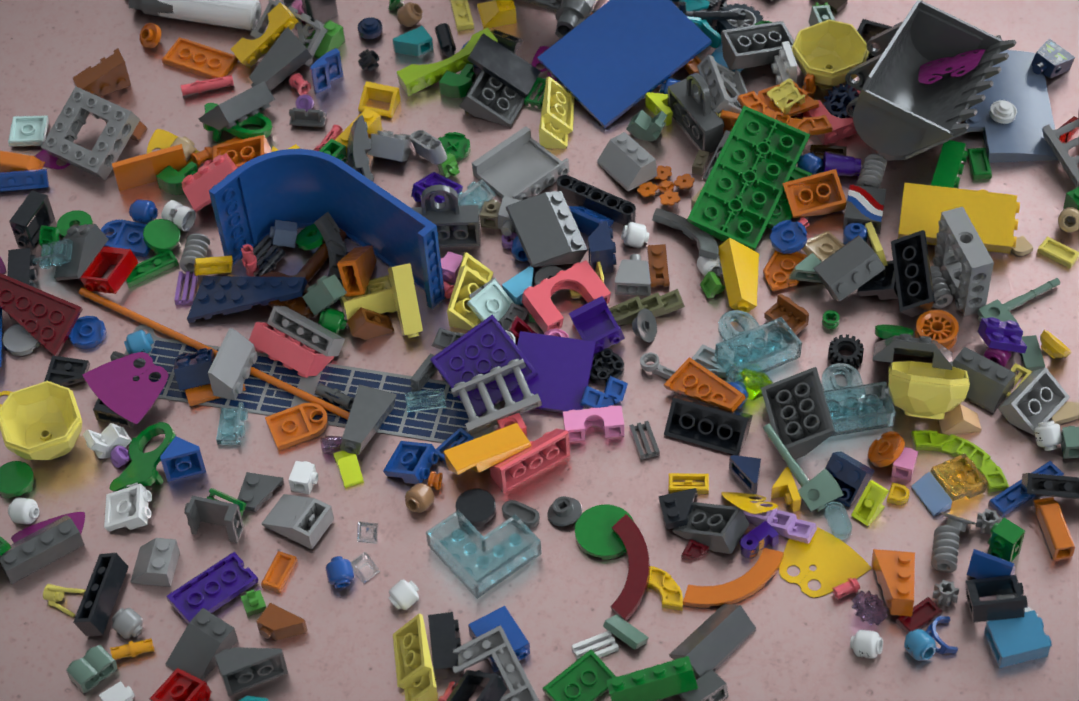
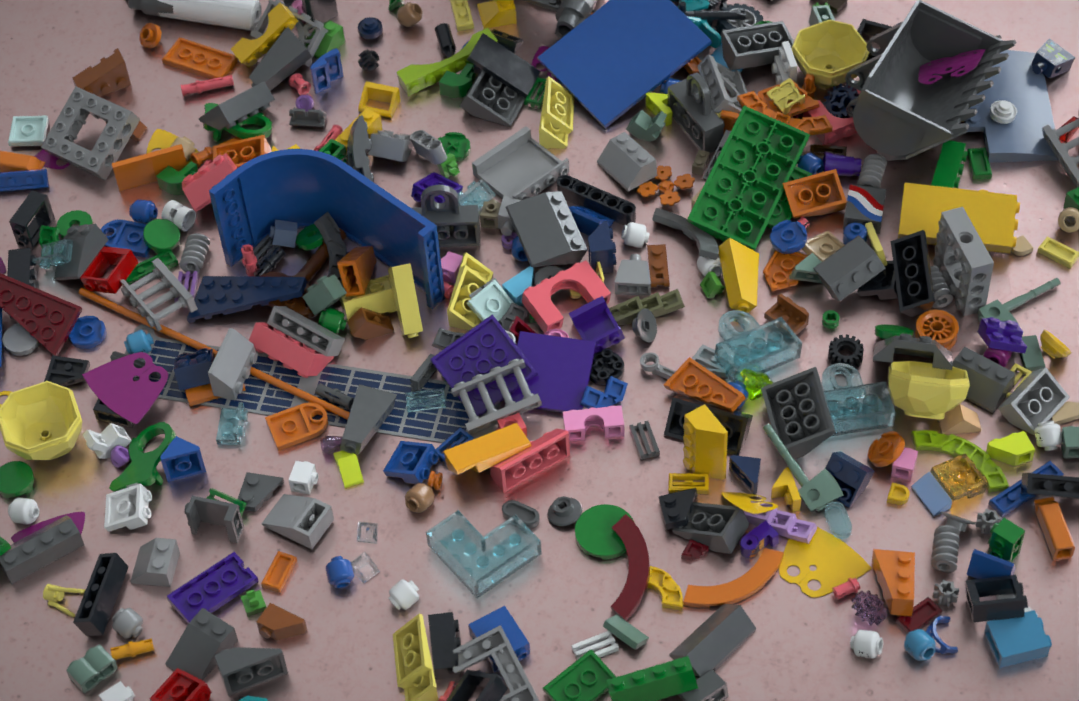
yellow tile [194,255,233,276] -> none
teal slope [392,26,434,57] -> none
black tile [455,489,496,528] -> none
neon yellow slope [851,480,889,526] -> none
none -> light grey fence [120,258,198,331]
none -> yellow slope [683,404,728,480]
none -> neon yellow slope [986,431,1035,467]

